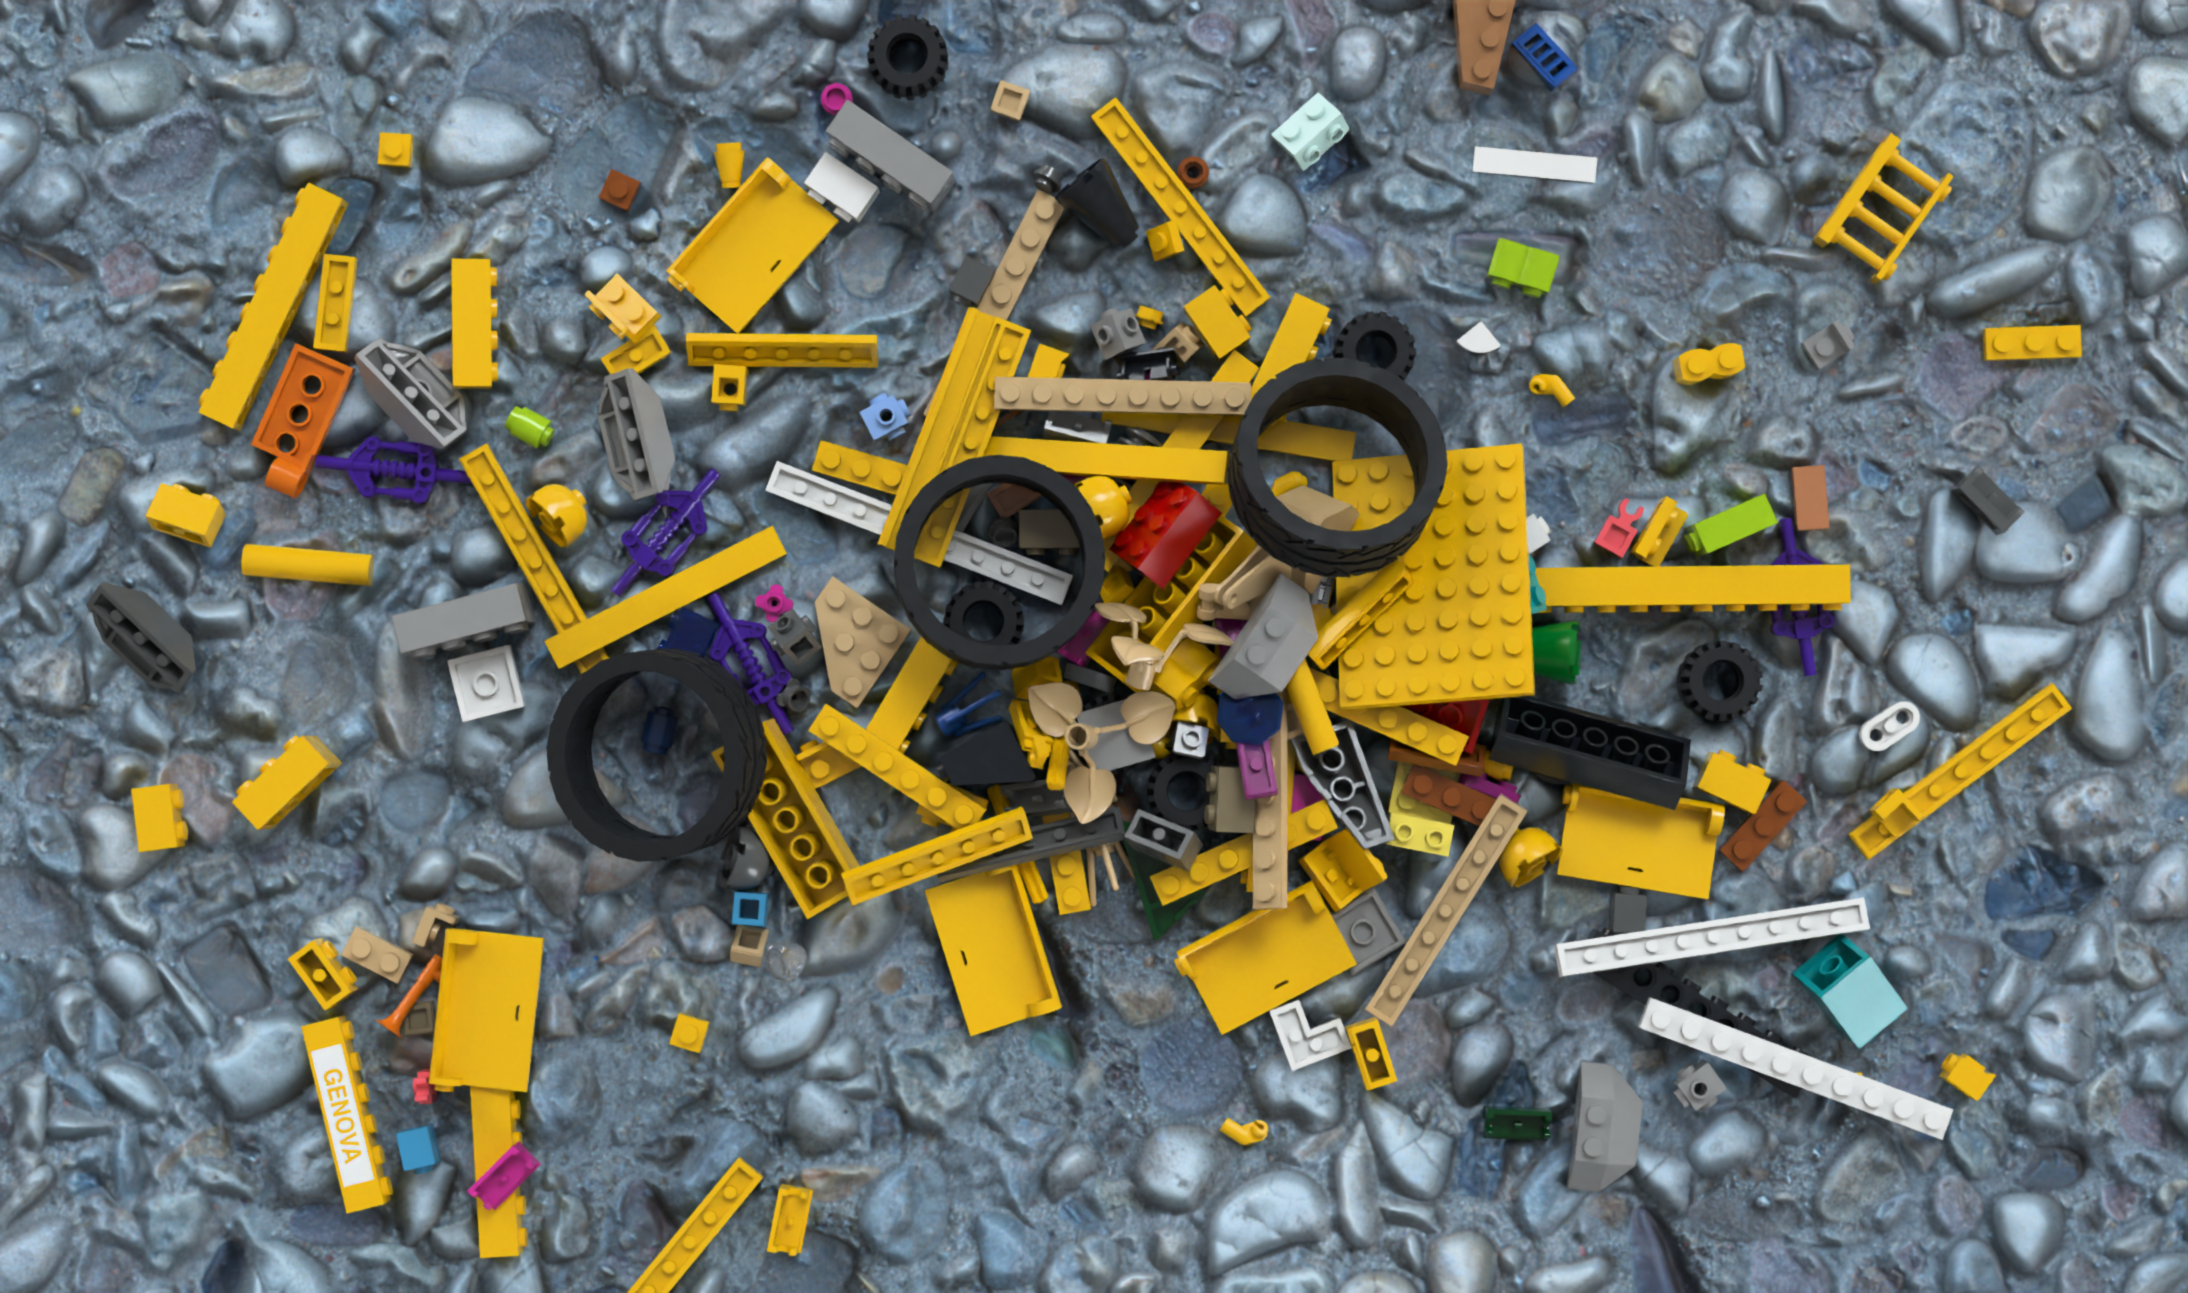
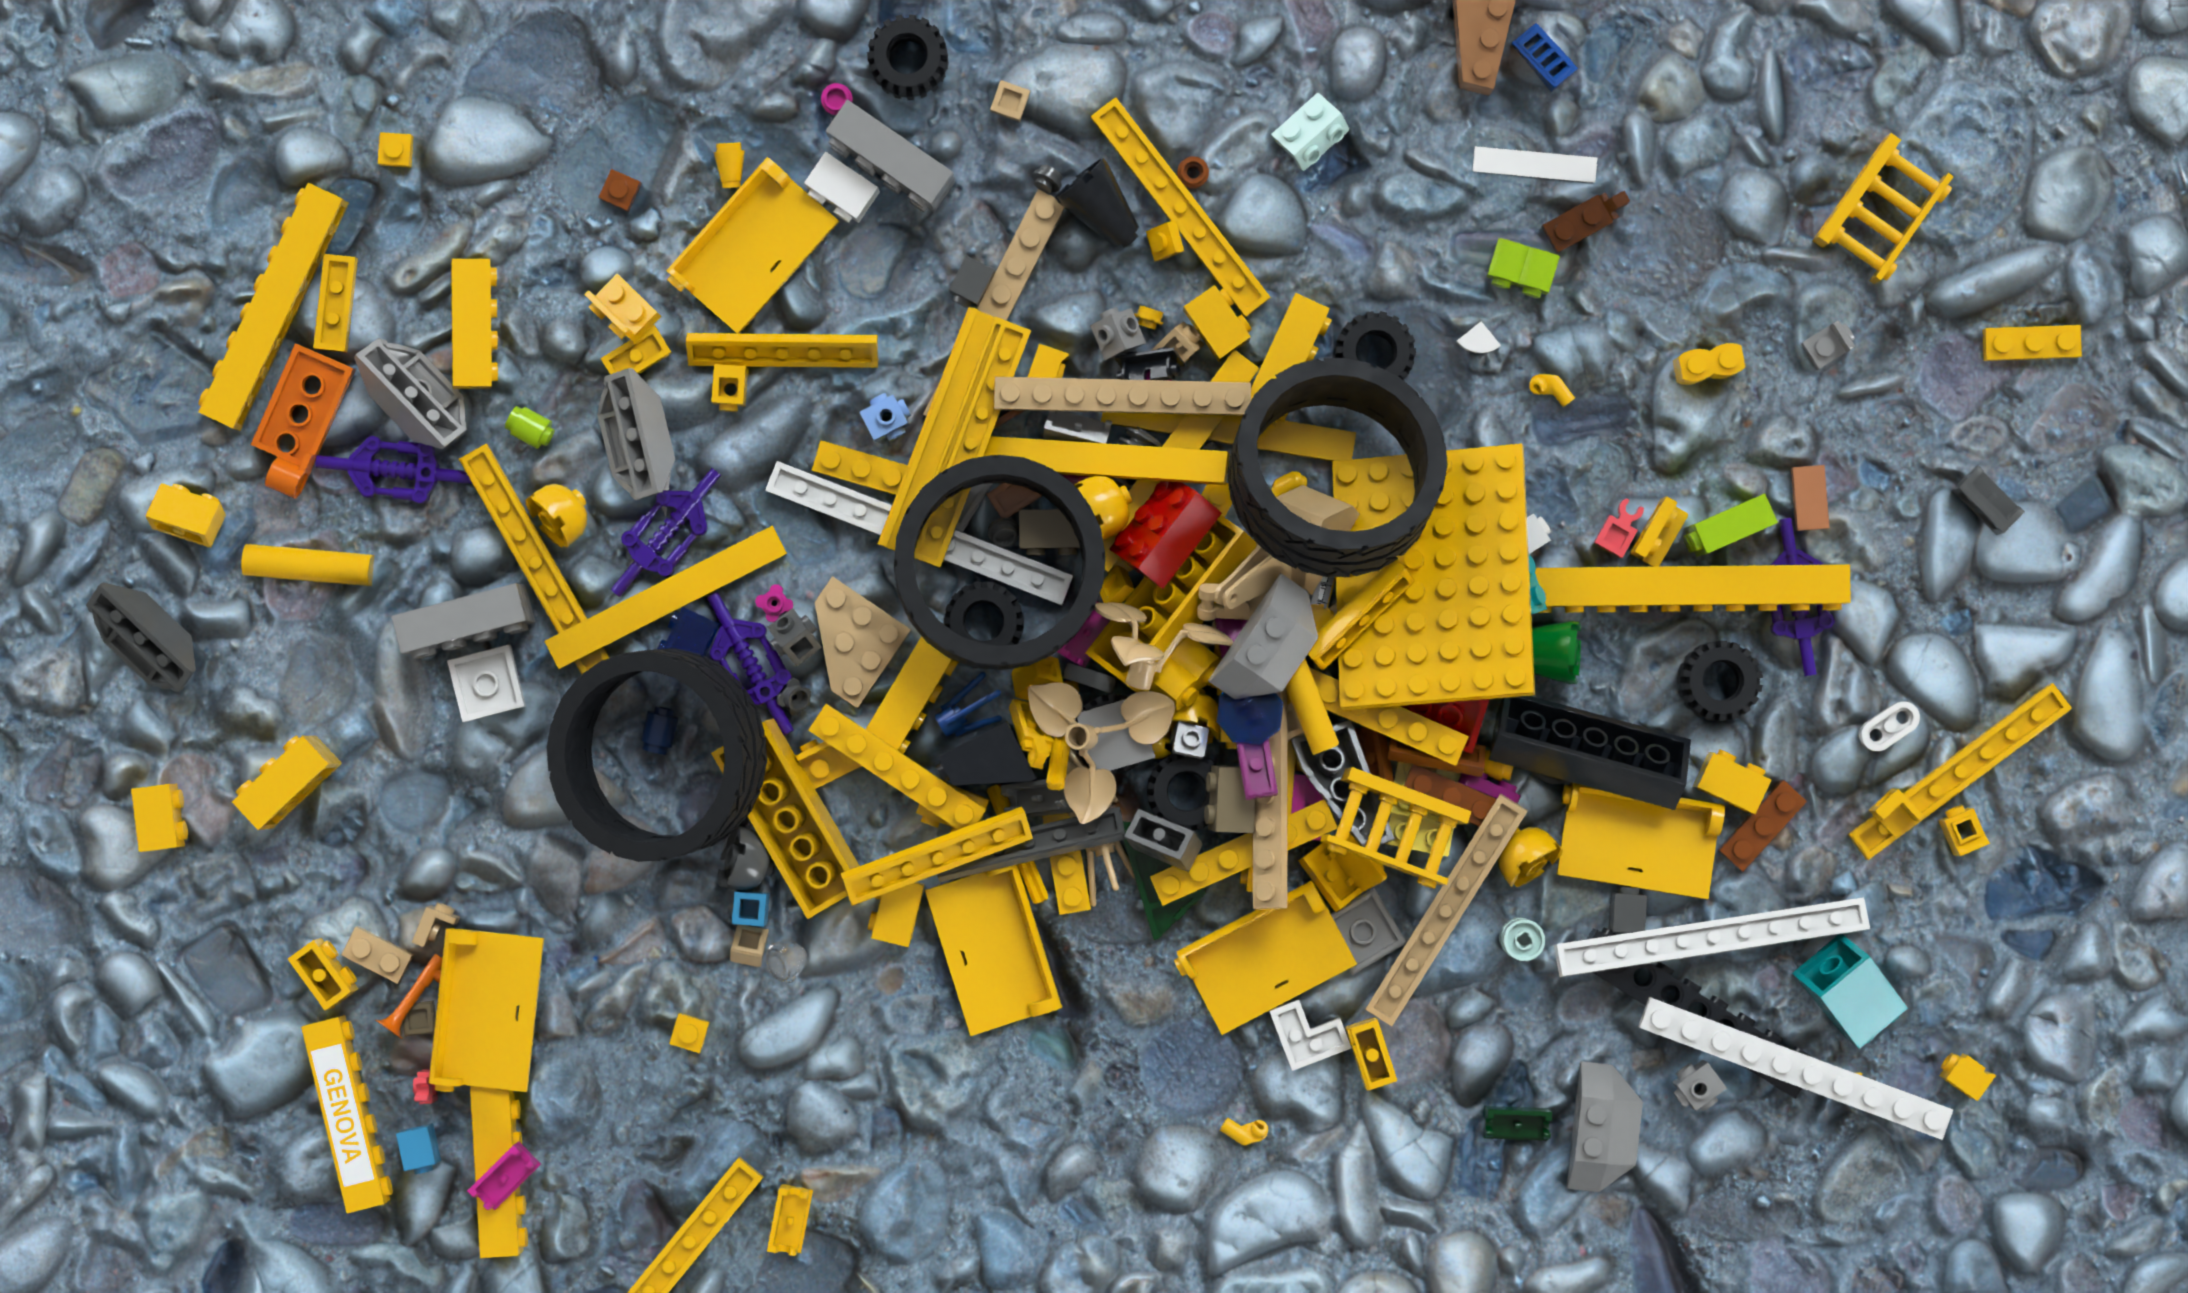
none -> yellow brick [867,882,925,947]
none -> yellow fence [1320,767,1472,889]
none -> dark orange plate [1354,727,1394,782]
none -> light aqua wheel [1499,918,1545,961]
none -> reddish brown hinge [1541,191,1630,254]
none -> yellow window [1938,805,1990,856]

